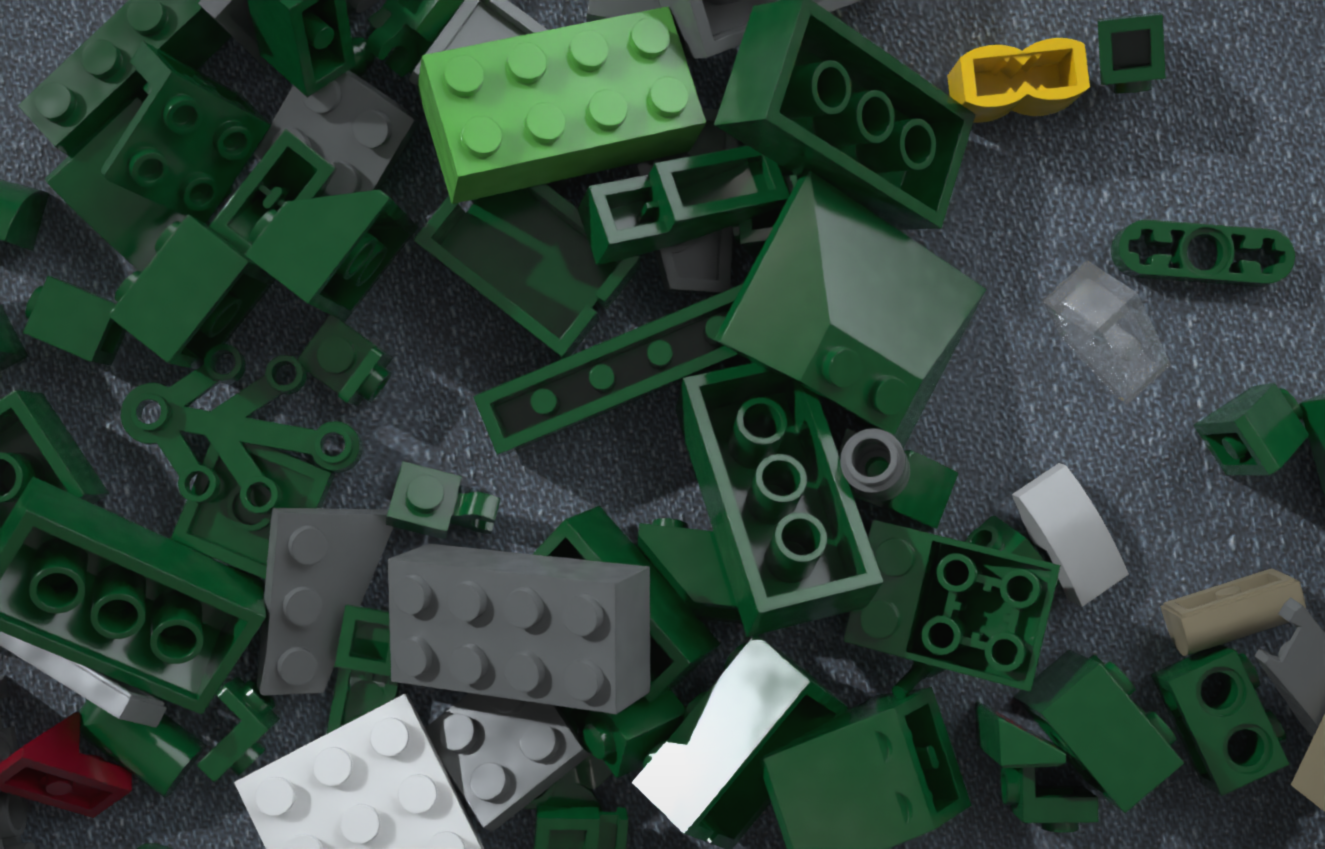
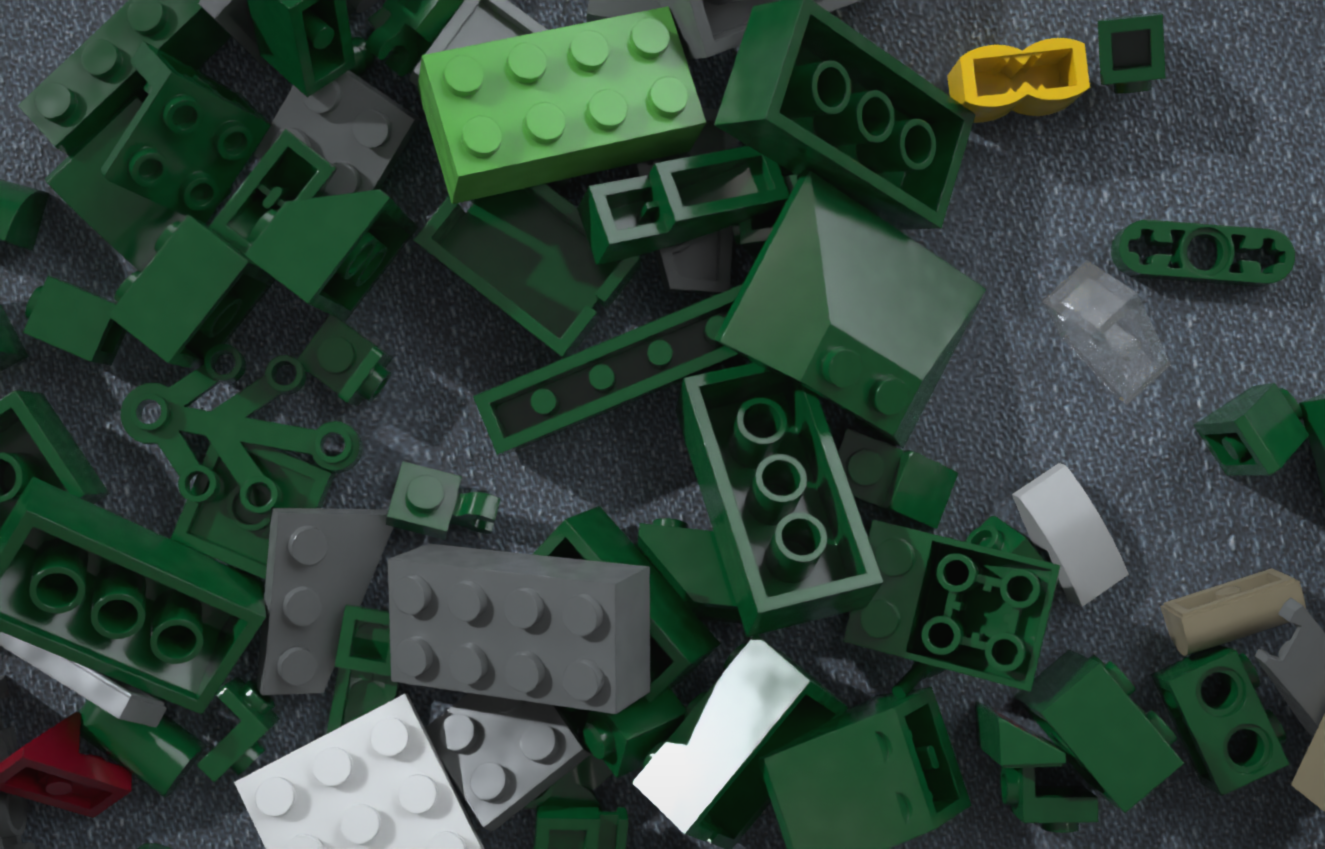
dark grey brick [840,429,910,502] -> none

